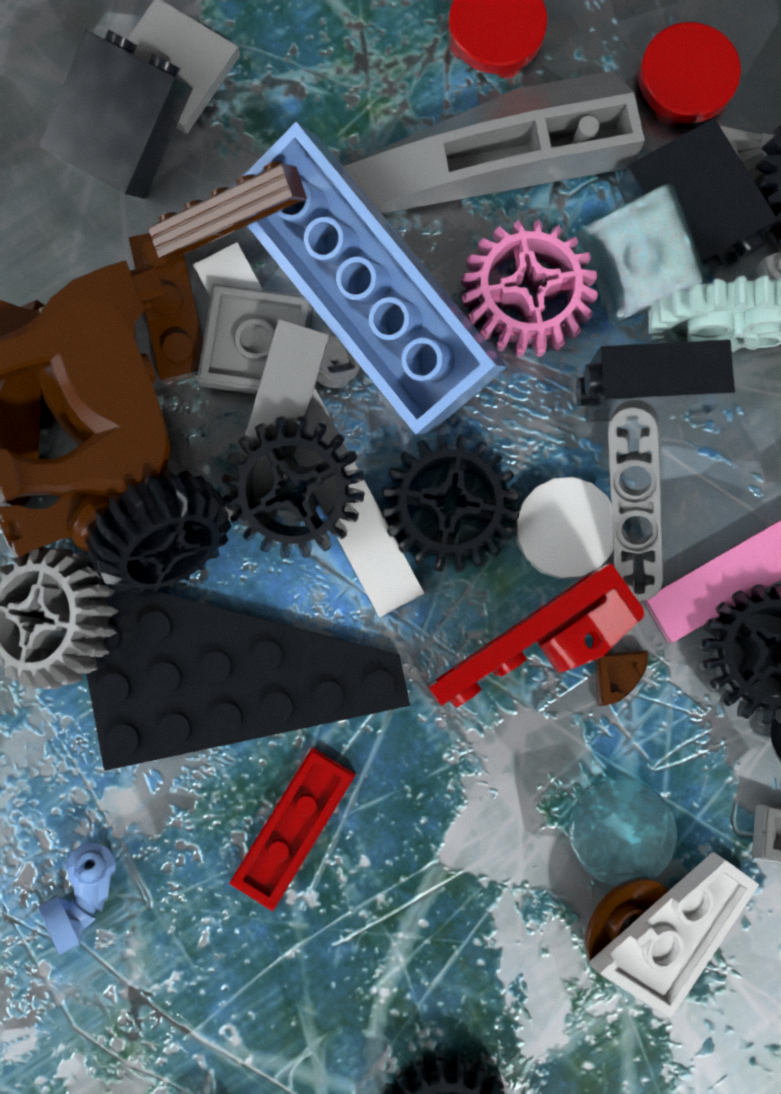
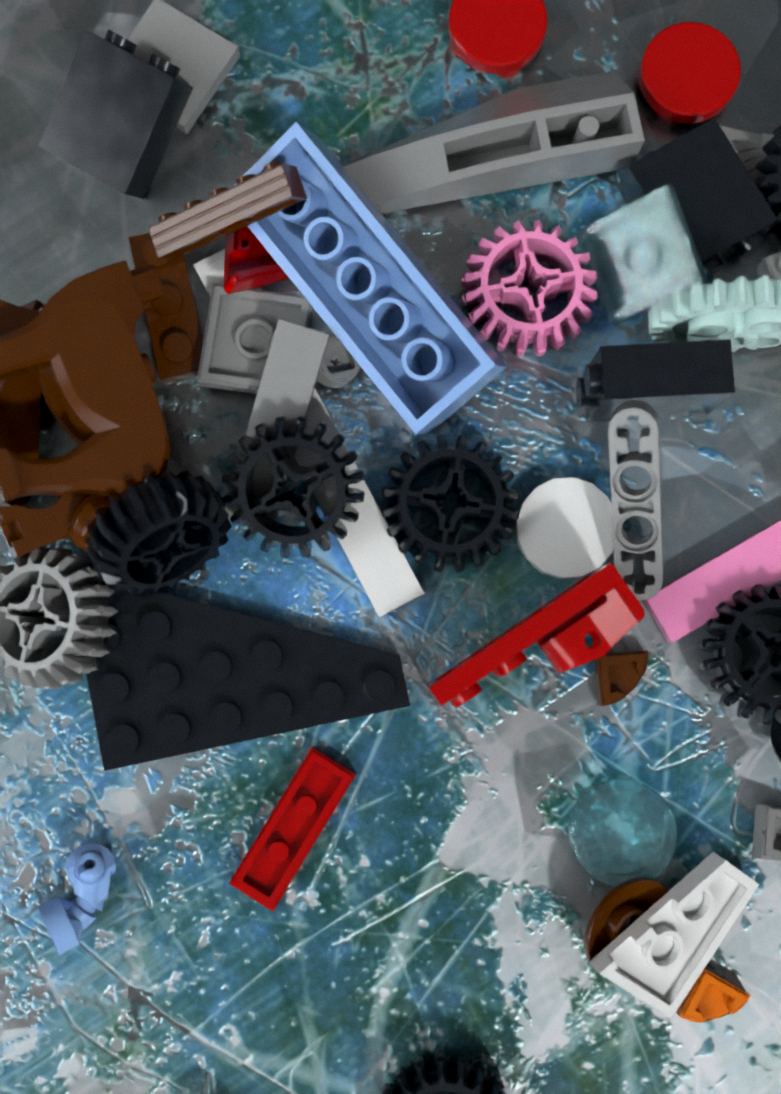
none -> red tile [223,226,288,295]
none -> orange tile [676,967,751,1023]

